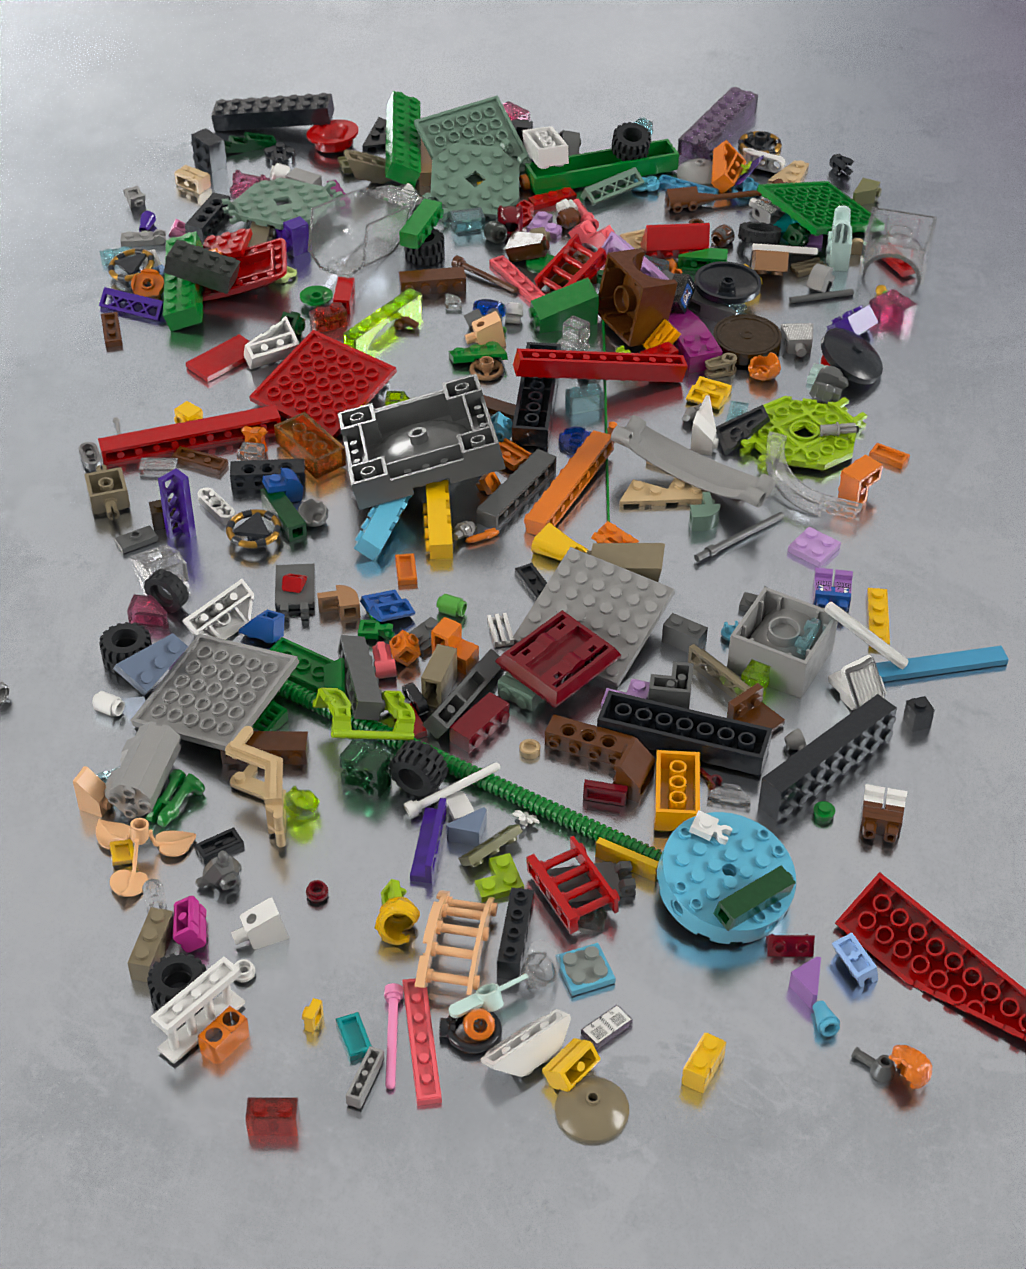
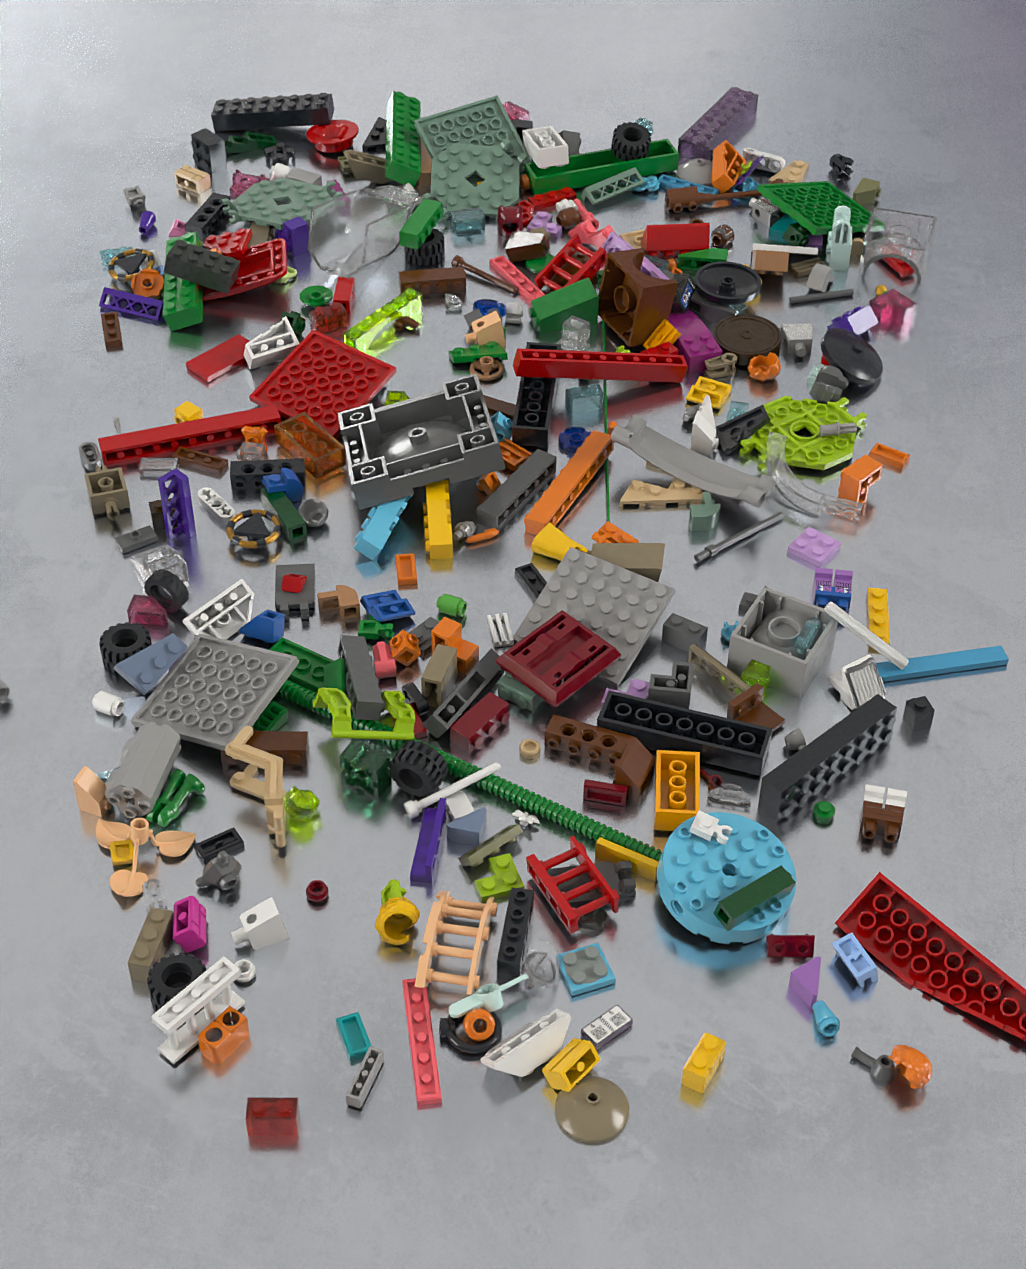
light grey hinge [120,229,166,247] -> none
yellow plate [302,998,324,1033] -> none
bright pink piece [384,983,403,1090] -> none
pearl dark grey head [484,221,507,244] -> none
black piece [738,131,782,154] -> none
black tyre [738,222,782,245] -> none

